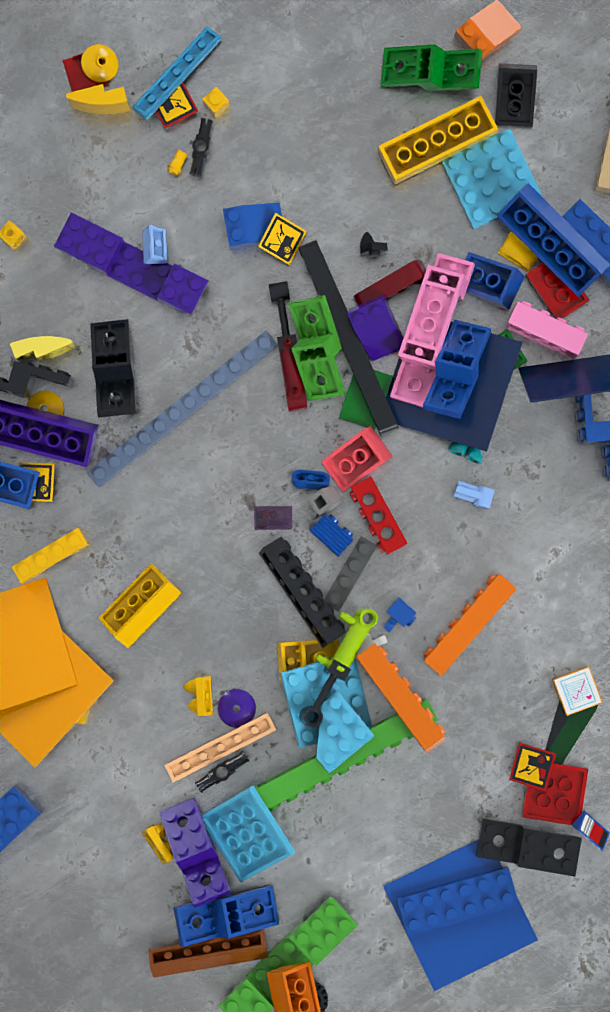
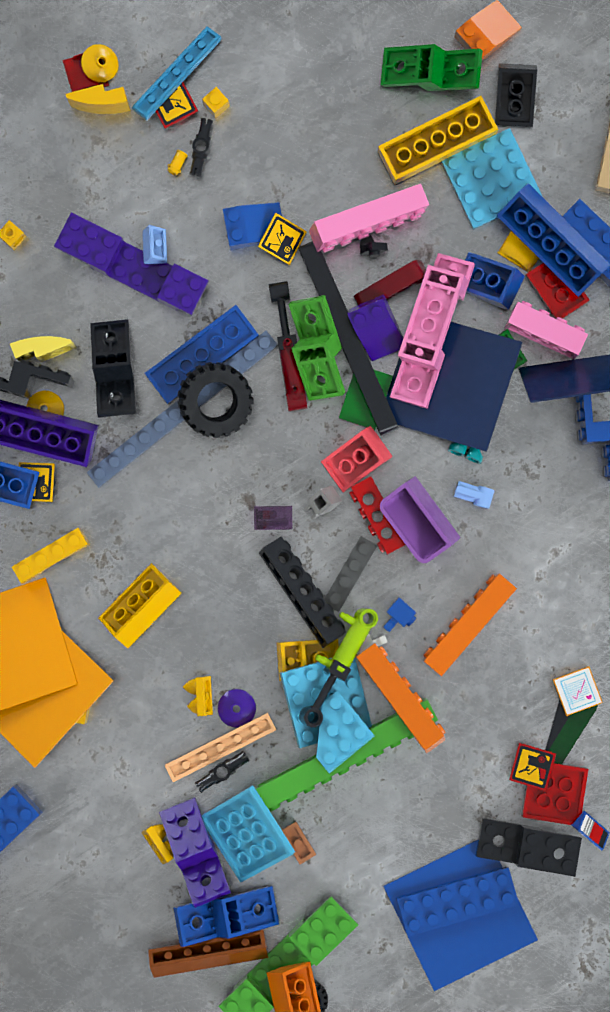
blue plate [291,470,330,490] -> none
blue brick [310,514,353,557] -> none
blue bracket [423,319,491,419] -> none
none -> blue plate [144,305,259,404]
none -> black tyre [177,362,253,438]
none -> nougat plate [282,821,316,865]
none -> bright pink brick [309,184,429,253]
none -> medium lavender windscreen [380,476,461,563]

